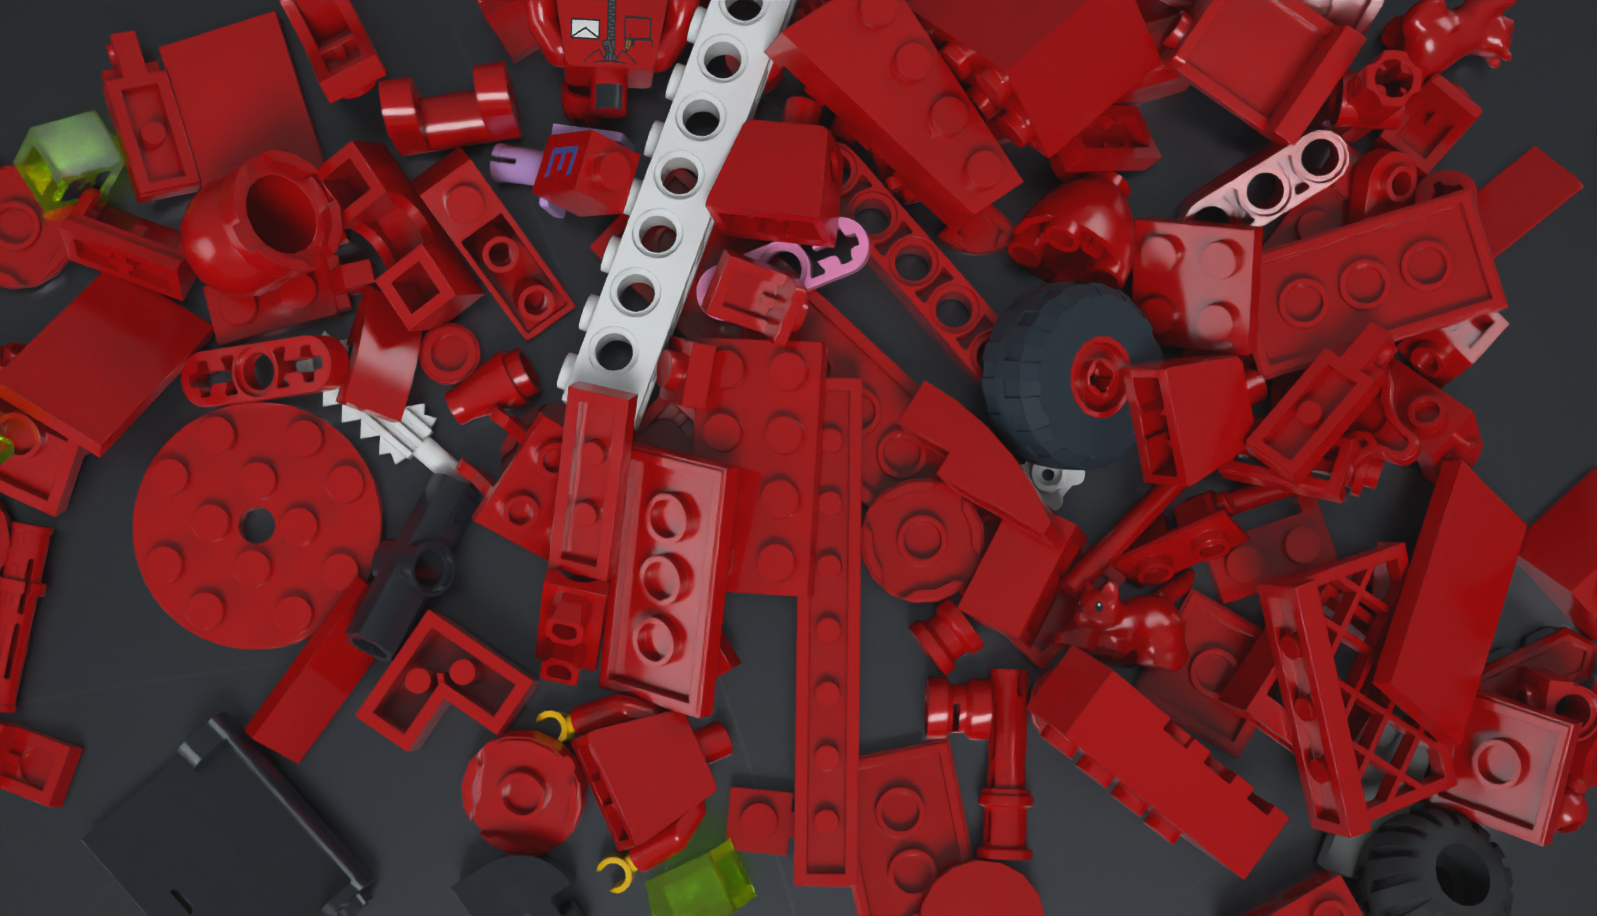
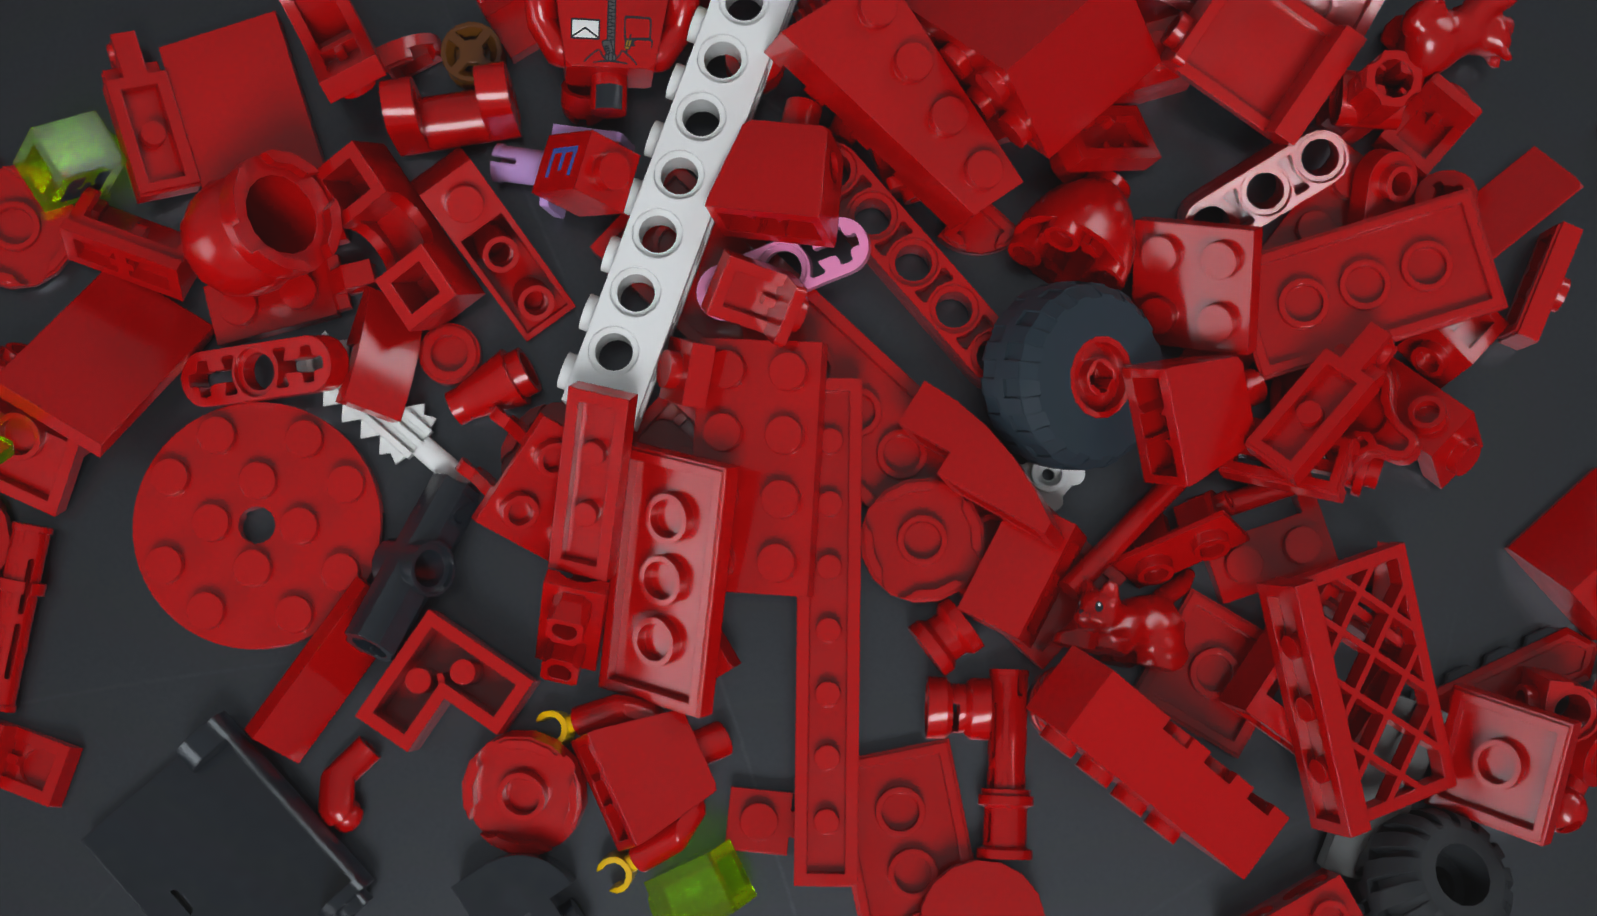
red tile [1372,460,1527,745] -> none
none -> red arm [318,736,381,833]
none -> red tile [375,33,442,79]
none -> reddish brown wheel [441,21,508,90]
none -> red plate [1498,221,1584,351]

